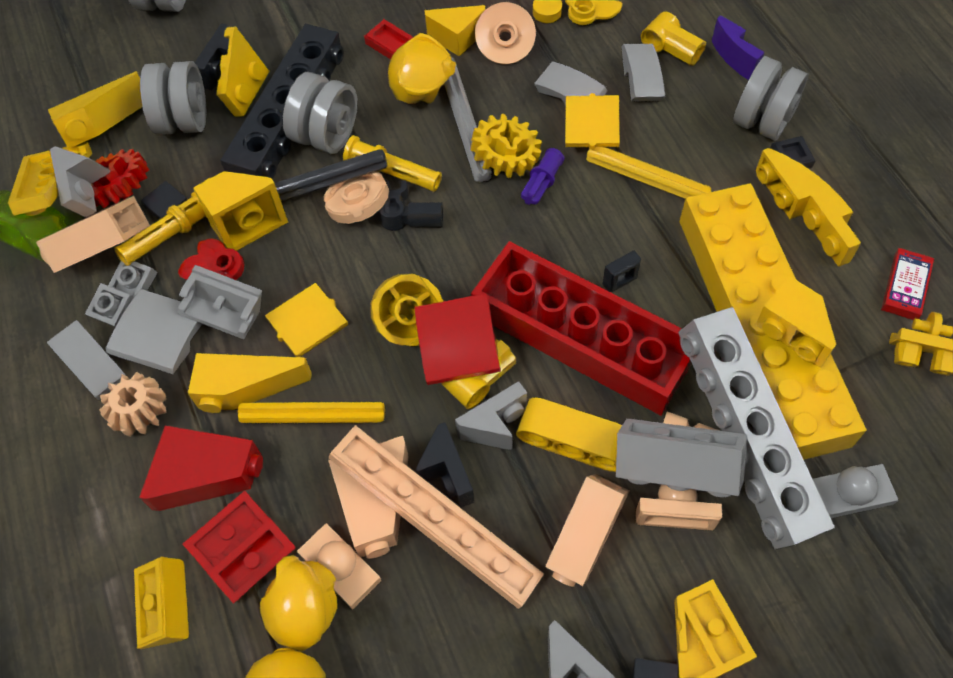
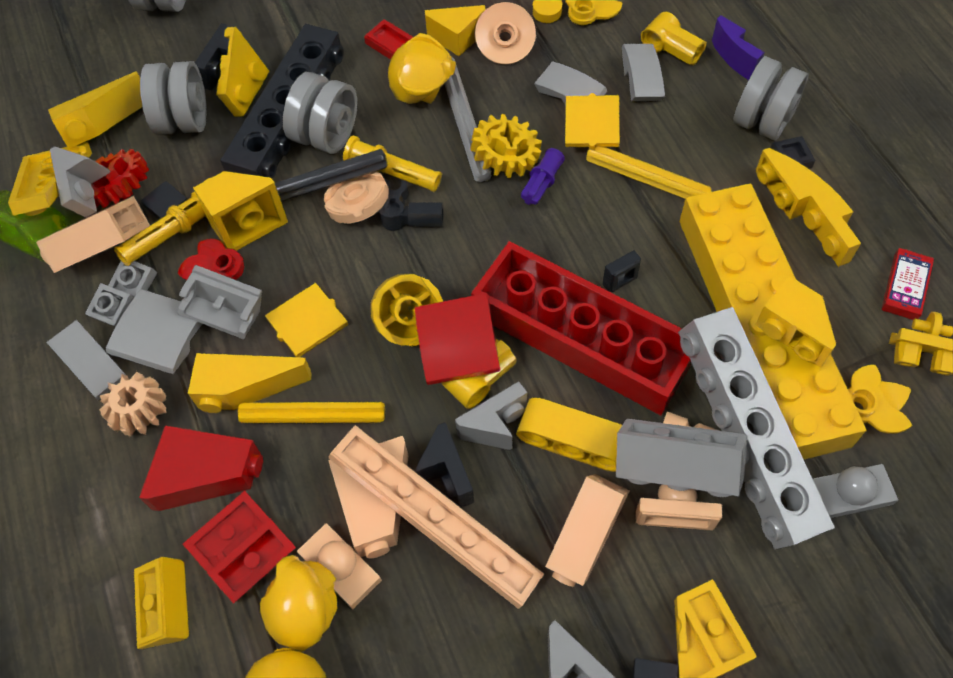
none -> yellow plate [848,365,912,434]

